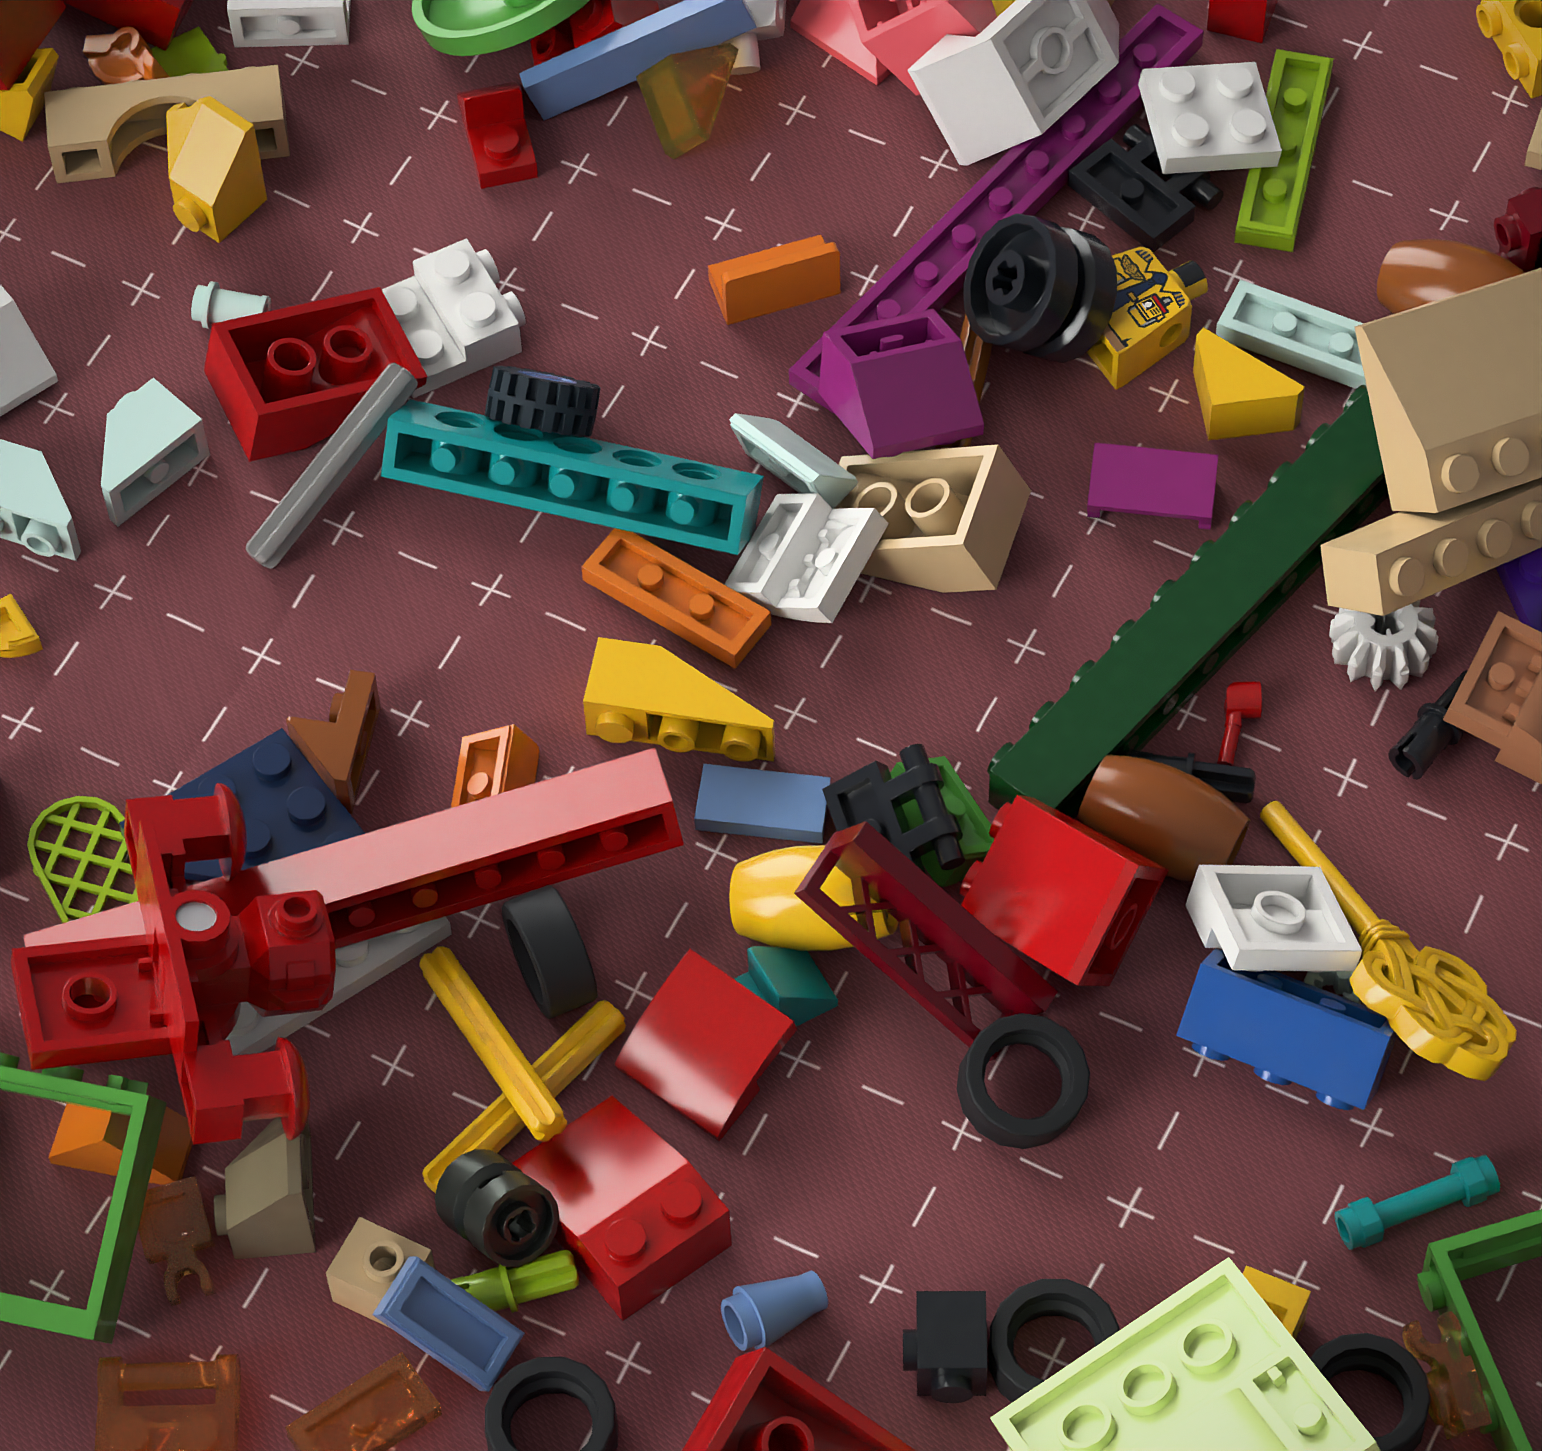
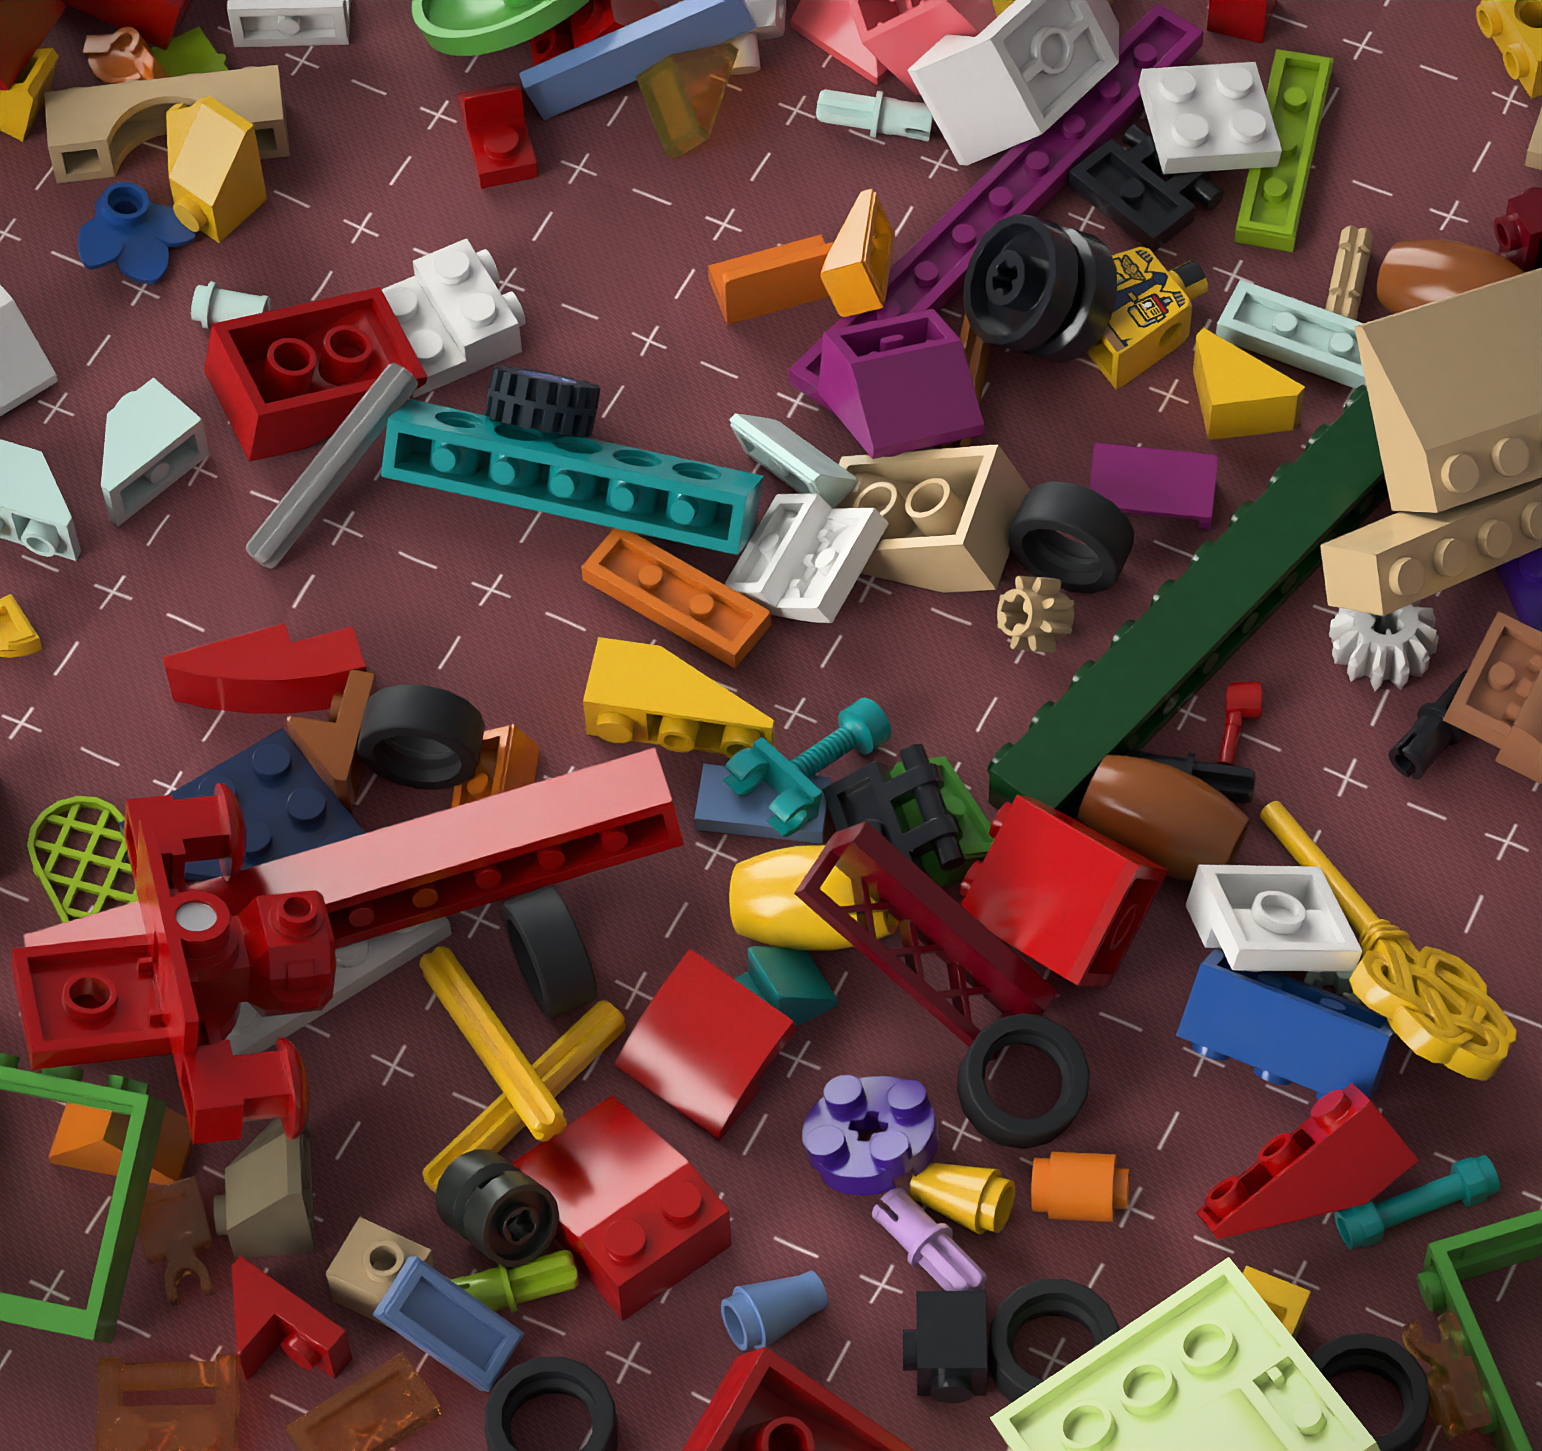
none -> blue plate [77,182,195,284]
none -> red slope [162,623,367,714]
none -> red slope [231,1256,353,1380]
none -> black tyre [357,684,485,789]
none -> teal bar [722,698,892,837]
none -> plate [802,1075,940,1195]
none -> light aqua axle [816,89,933,142]
none -> light orange slope [820,189,895,317]
none -> lavender axle [872,1186,987,1291]
none -> yellow cone [909,1163,1015,1235]
none -> tan gear [997,576,1074,653]
none -> black tyre [1008,481,1134,594]
none -> orange brick [1031,1151,1130,1223]
none -> red slope [1196,1083,1419,1239]
none -> tan axle [1325,225,1373,321]

